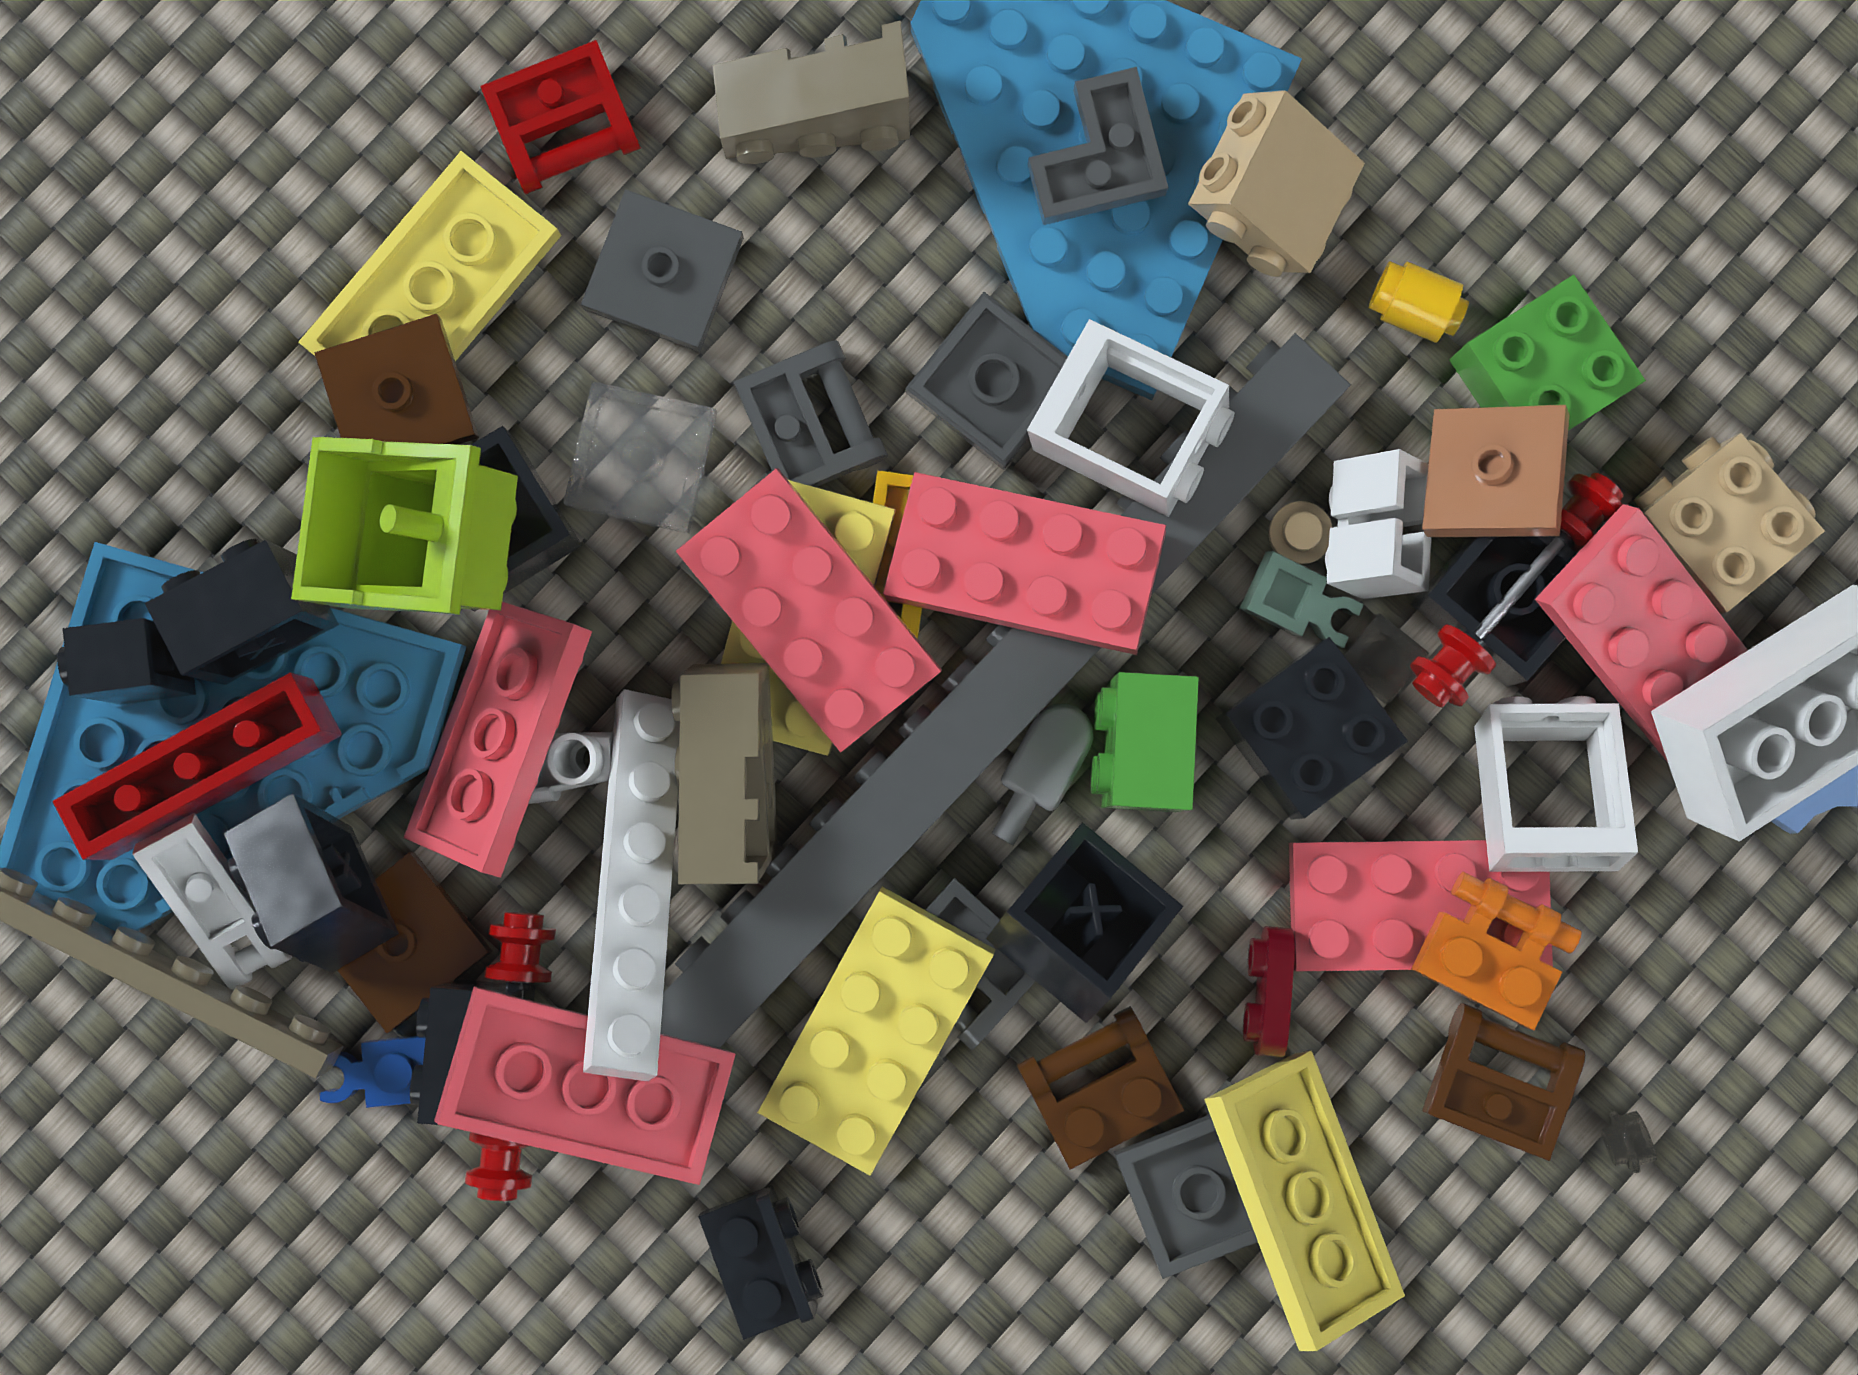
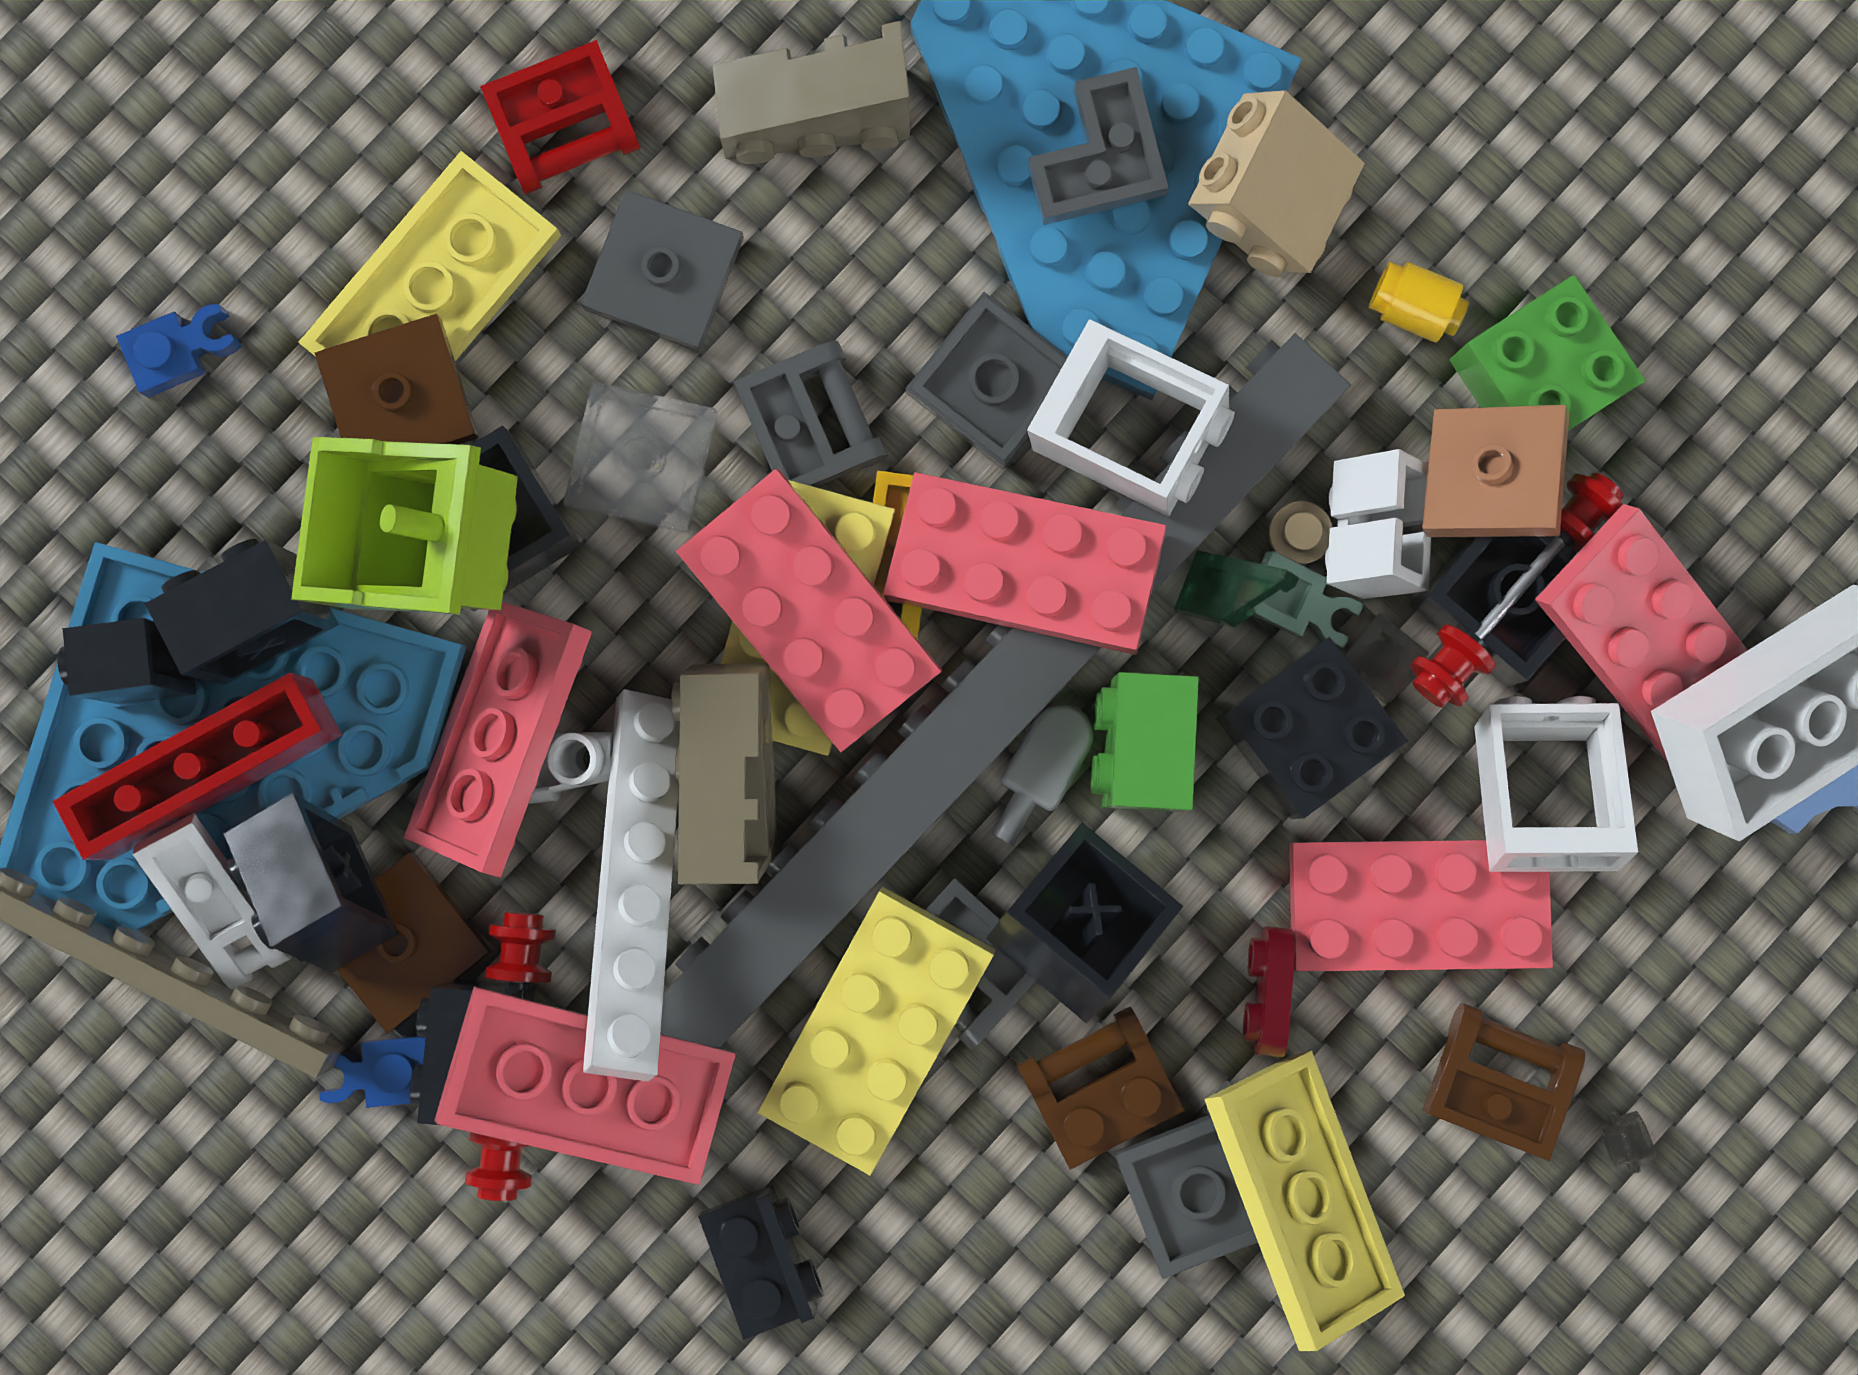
orange plate [1411,872,1582,1030] -> none
tan brick [1634,433,1825,614] -> none
none -> blue plate [116,304,242,398]
none -> clear green tile [1174,550,1299,627]

